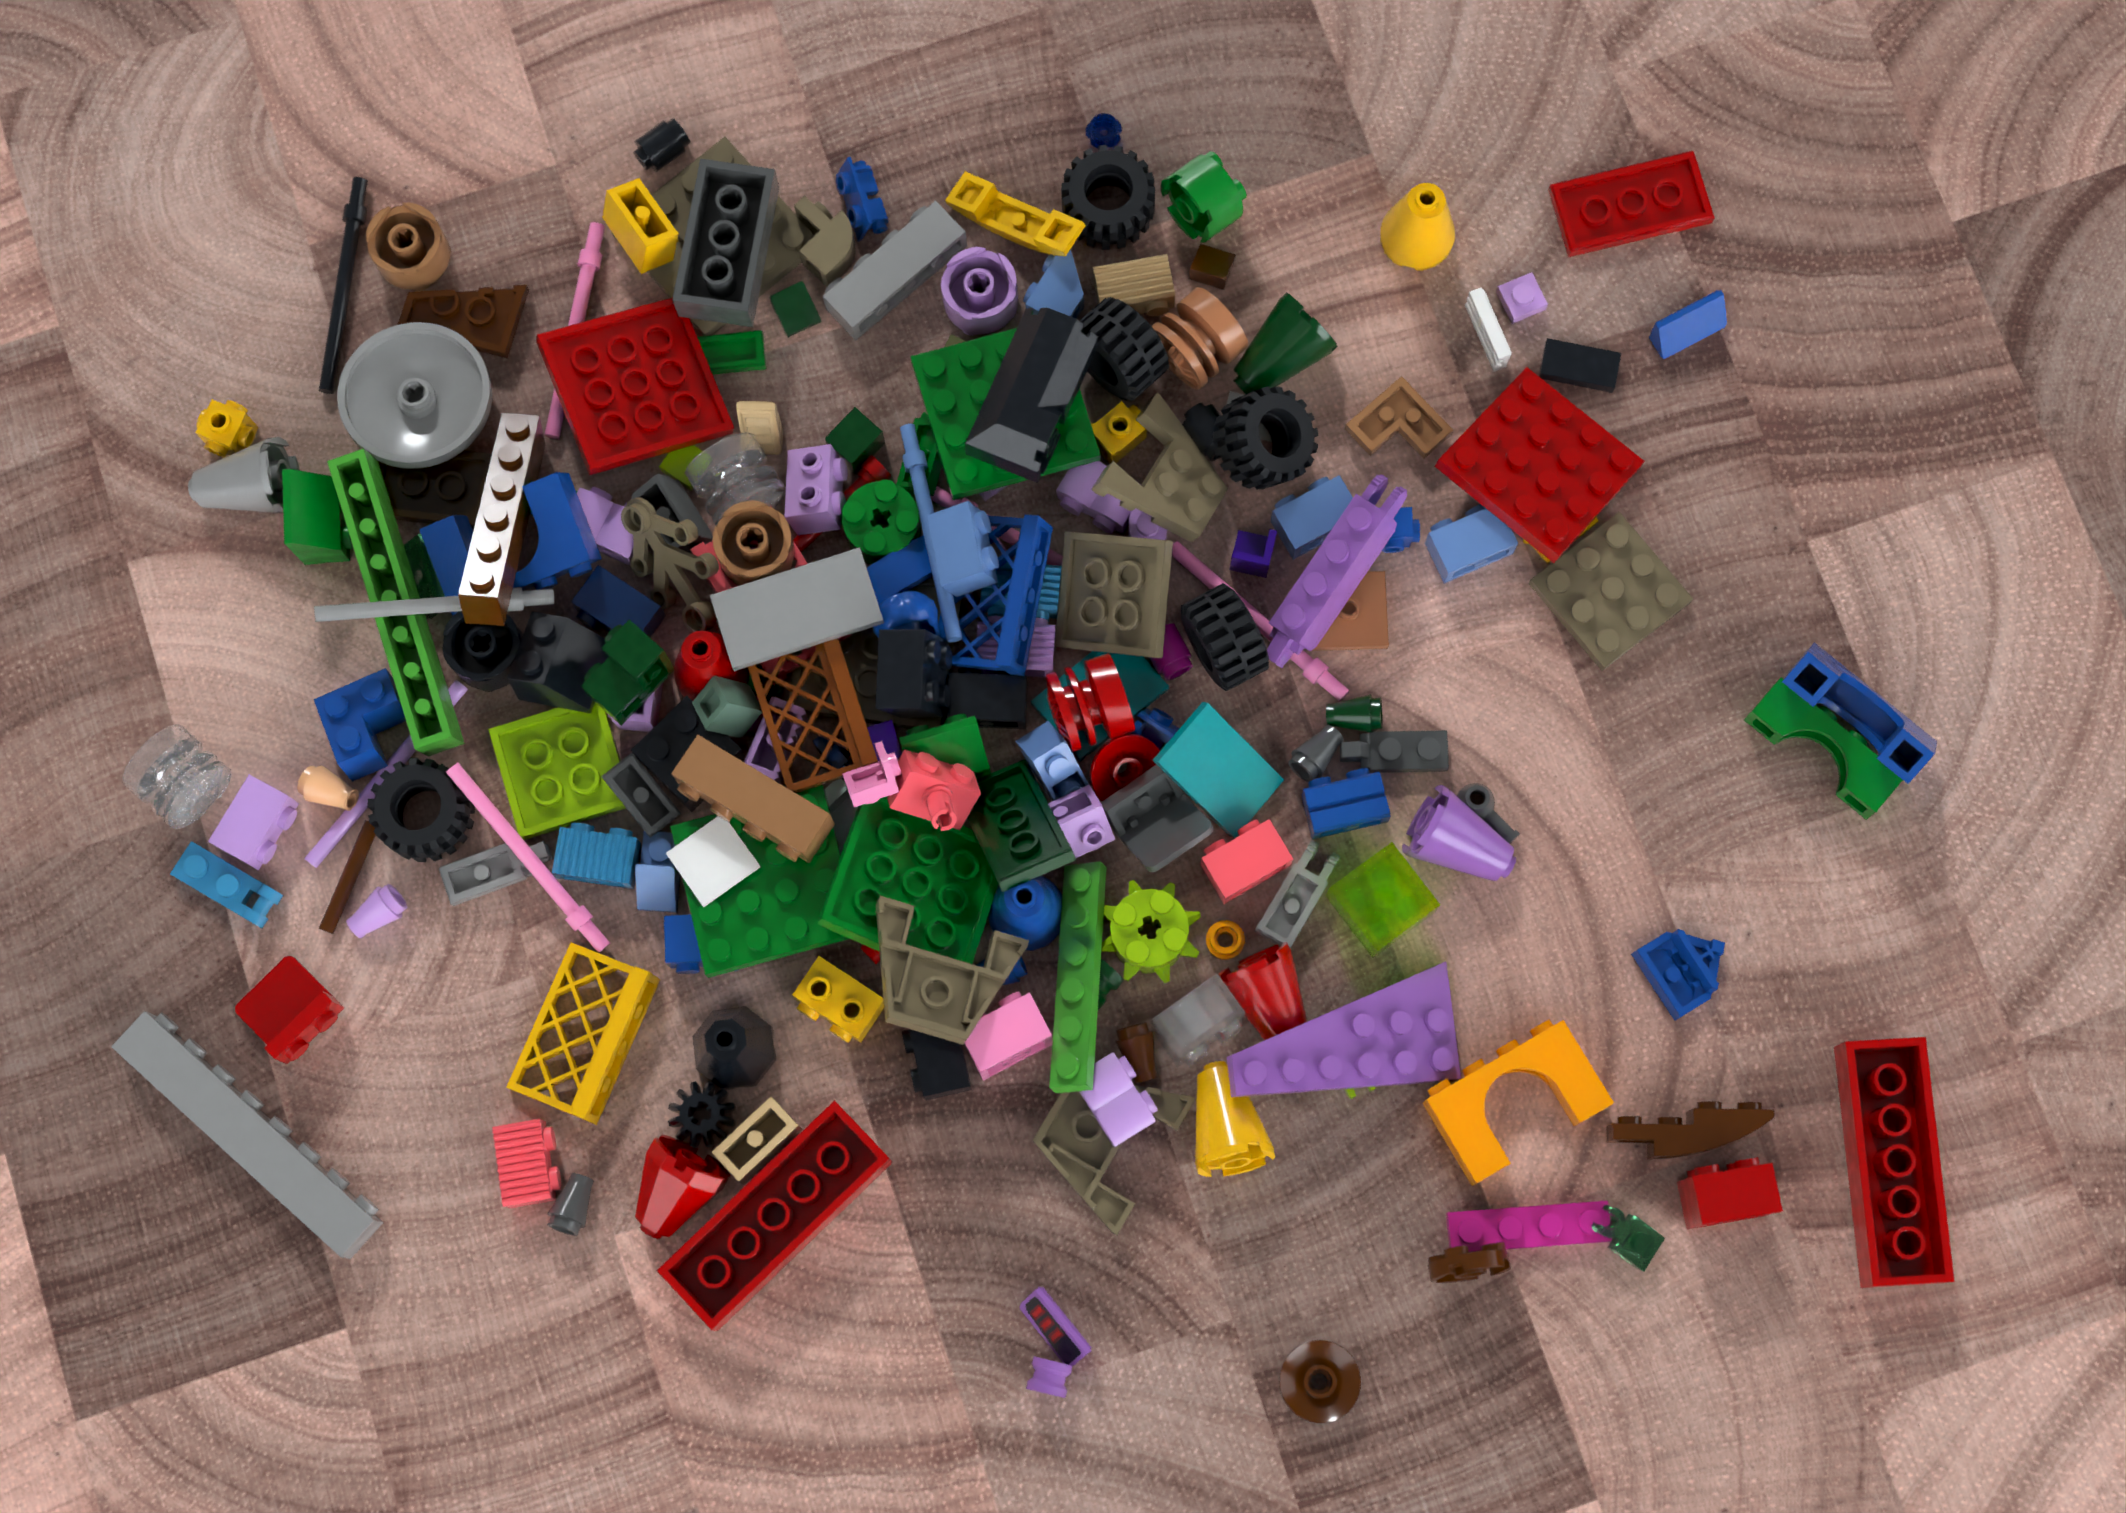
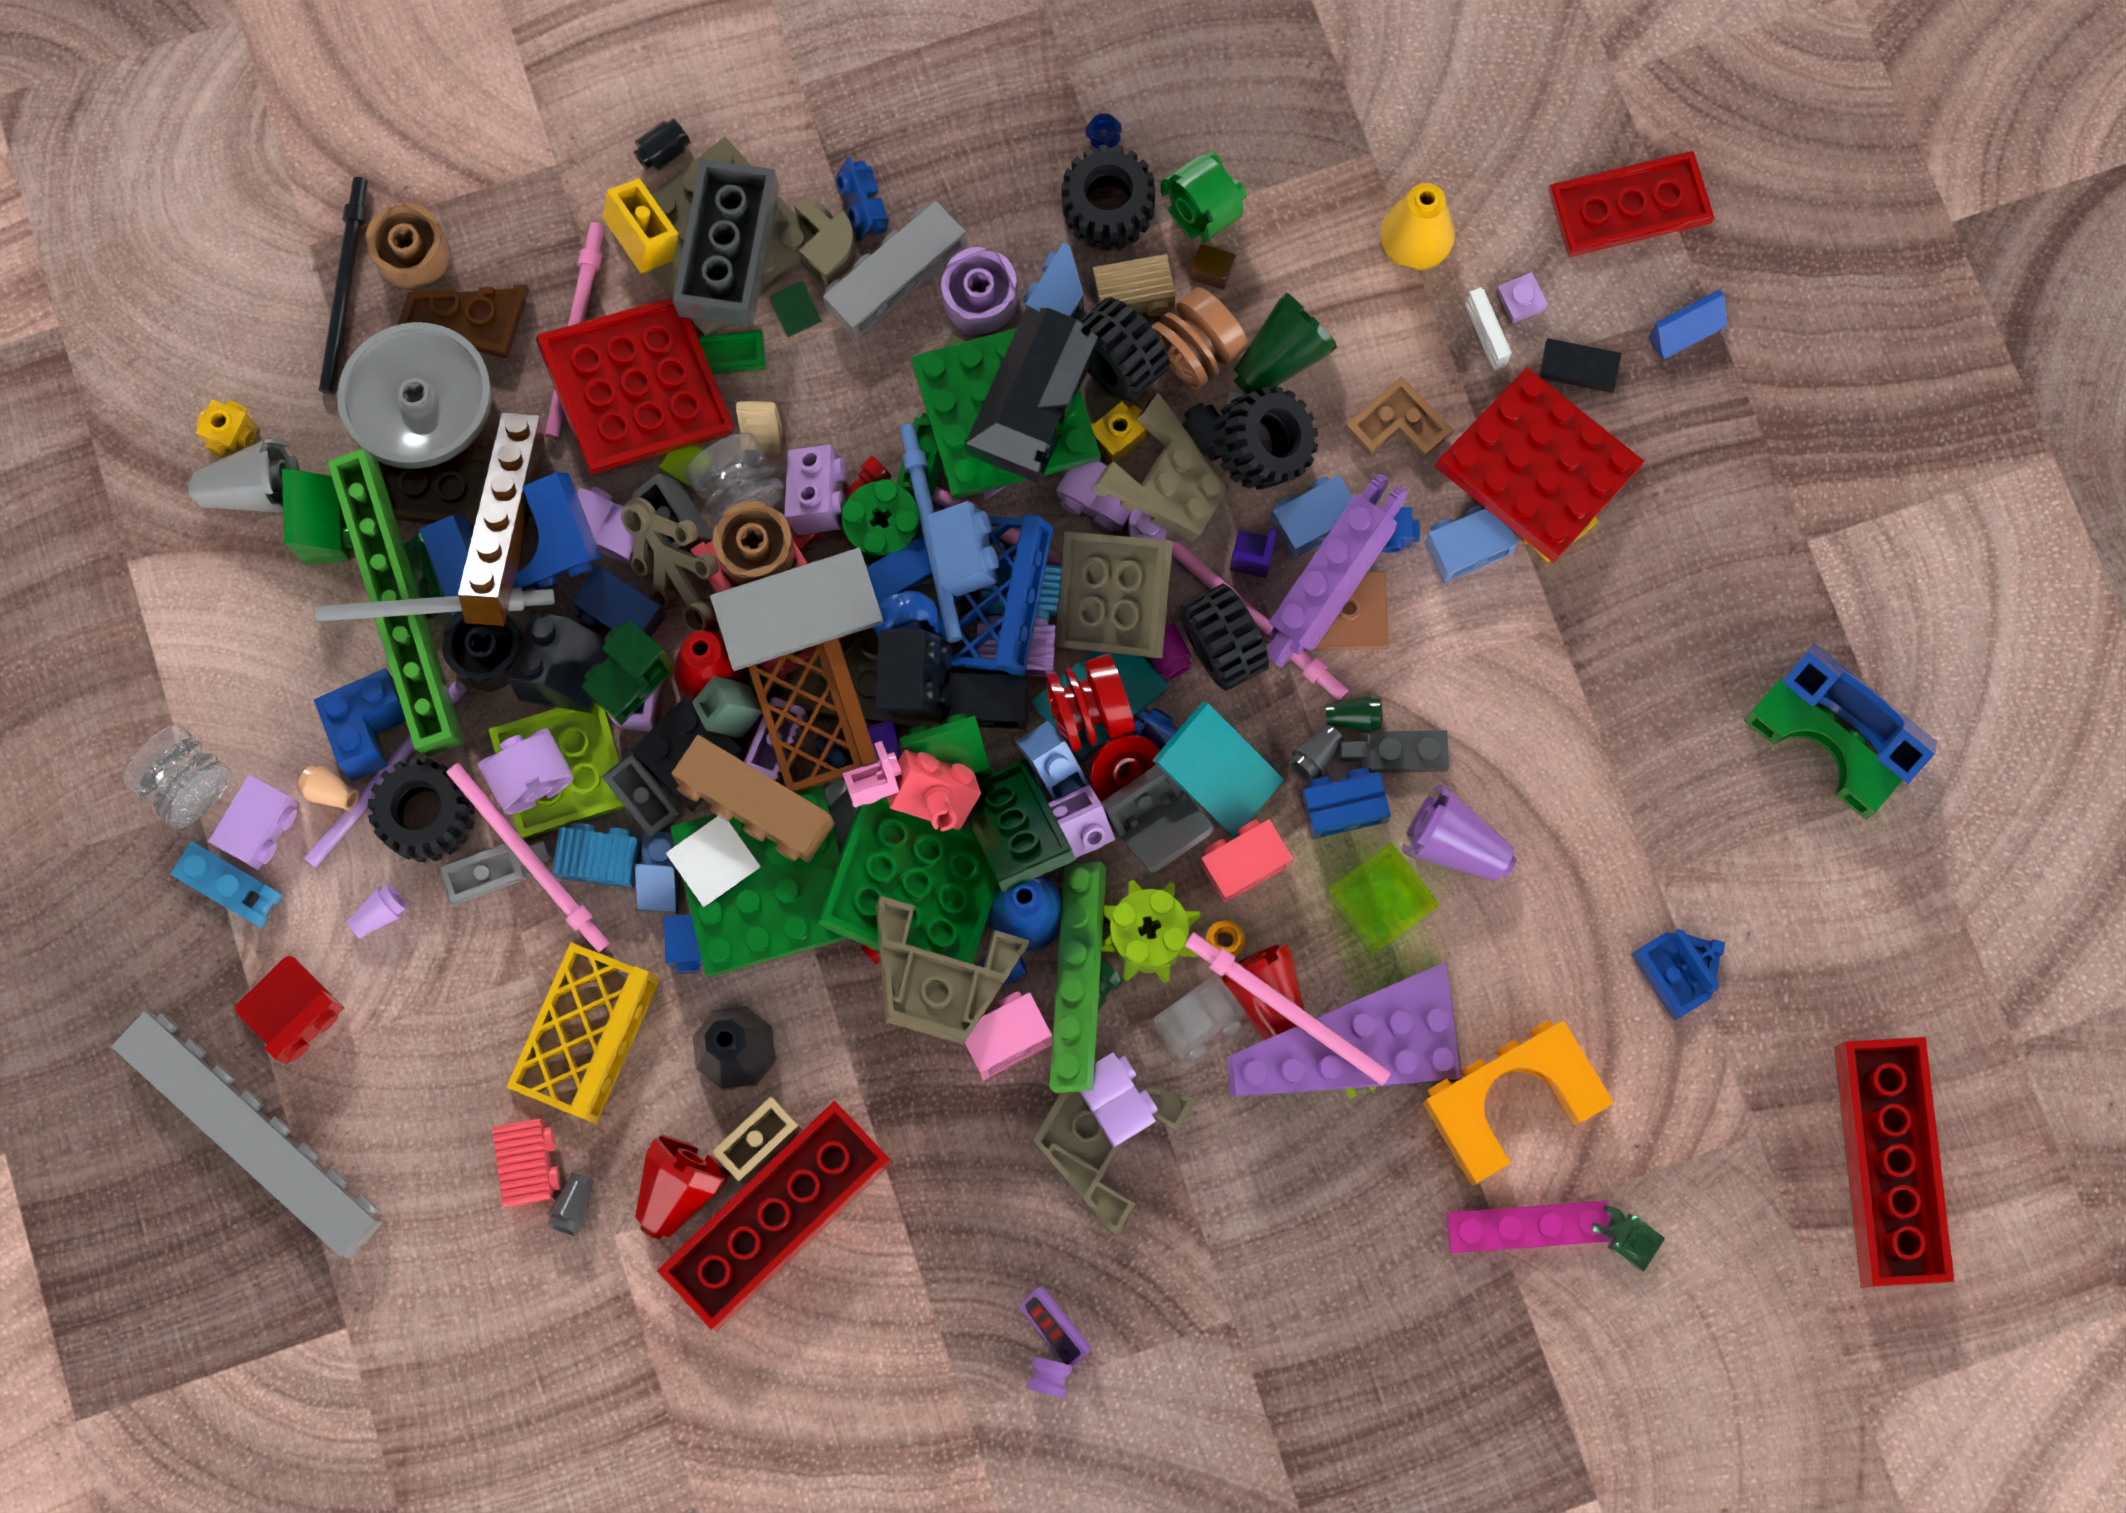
reddish brown bar [319,820,376,934] -> none
black gear [668,1081,736,1149] -> none
yellow brick [792,956,884,1043] -> none
dark green panel [825,407,885,474] -> none
black brick [902,1029,972,1101] -> none
yellow slope [945,171,1086,256] -> none
reddish brown cone [1115,1022,1158,1083] -> none
yellow cone [1195,1061,1275,1177] -> none
light grey hinge [1255,840,1341,948] -> none
reddish brown dish [1279,1340,1361,1423] -> none
reddish brown plate [1428,1242,1511,1283] -> none
dark grey bar [1457,783,1520,844] -> none
dark tan plate [1529,512,1693,671] -> none
reddish brown slope [1606,1101,1775,1159] -> none
red brick [1677,1157,1783,1230] -> none
none -> lavender brick [478,728,573,815]
none -> bright pink bar [1185,932,1391,1086]

